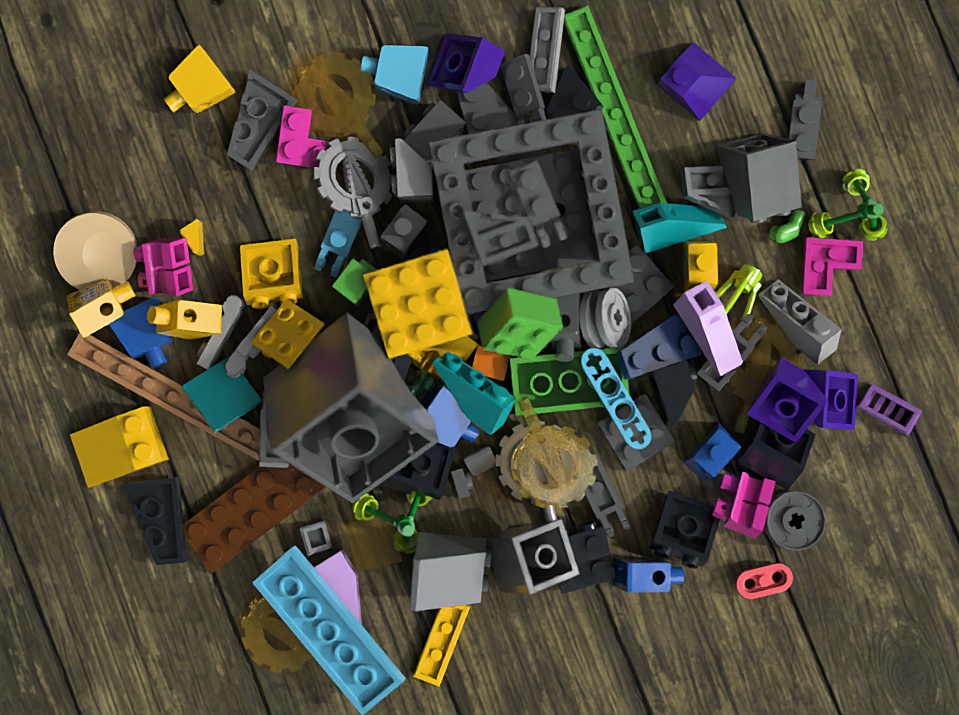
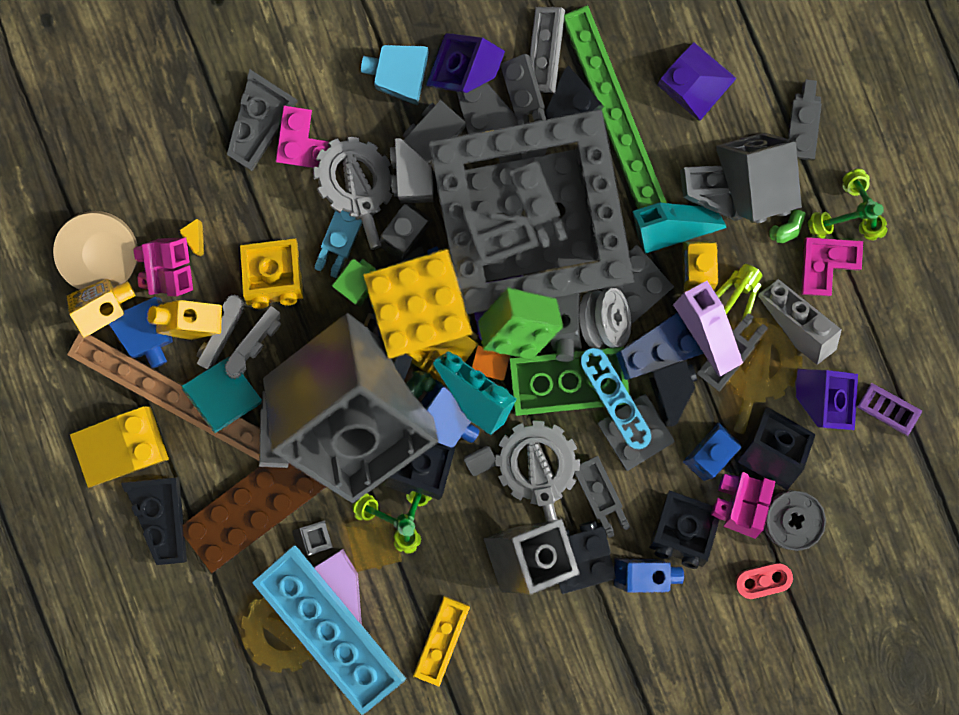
yellow torso [164,44,236,113] -> none
yellow hinge [250,299,325,369] -> none
clear yellow bar [294,52,384,158] -> none
slope [410,532,491,611] -> none
dark grey plate [451,468,474,499] -> none
clear yellow bar [512,397,598,509] -> none
dark purple slope [747,357,827,443] -> none

